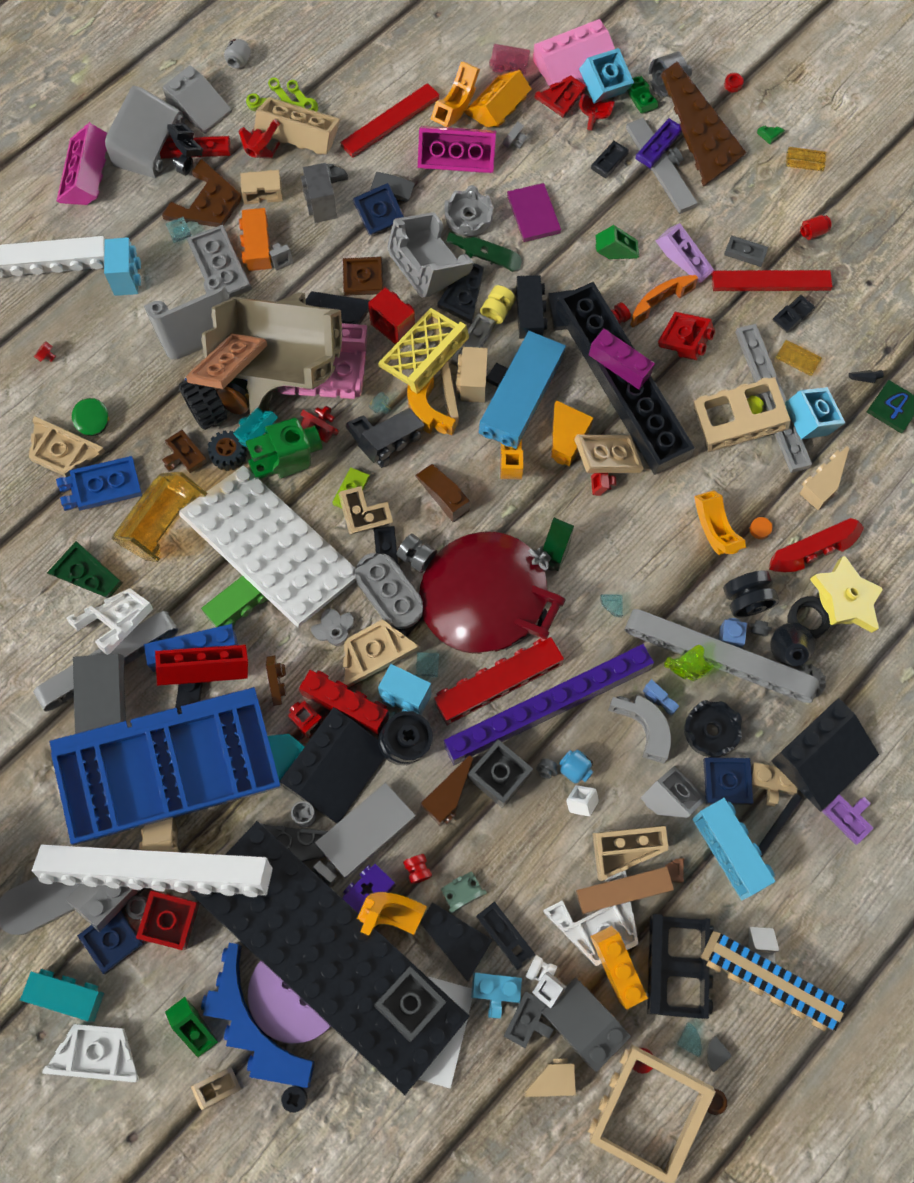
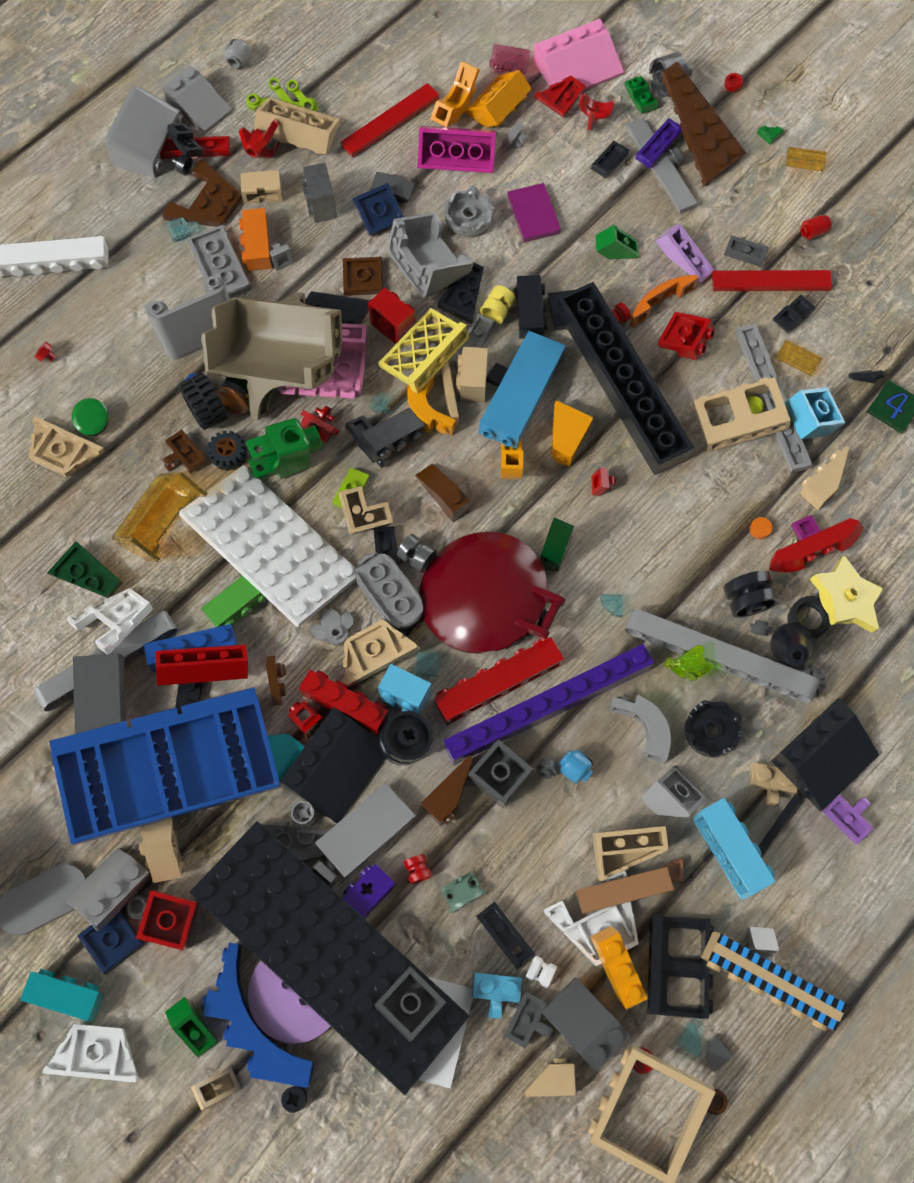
white brick [32,845,273,897] -> none
dark pink slope [56,122,107,205] -> none
blue tile [56,456,142,511] -> none
medium azure brick [104,237,141,296] -> none
nougat tile [186,333,267,389] -> none
teal slope [233,407,278,447] -> none
dark grey tile [326,164,348,183] -> none
light orange arch [357,892,427,936] -> none
black wing [420,902,492,982] -> none
dark green piece [446,232,522,272] -> none
light grey plant [528,547,552,571] -> none
tile [532,972,567,1008] -> none
white slope [566,785,599,817] -> none
tan tile [574,435,644,473] -> none
medium azure brick [579,48,634,103] -> none
magenta brick [589,329,655,389] -> none
medium blue plate [643,679,679,716] -> none
light orange arch [694,490,746,555] -> none
dark blue plate [703,758,753,805] -> none
medium blue brick [719,618,747,649] -> none
none -> magenta plate [791,515,821,541]

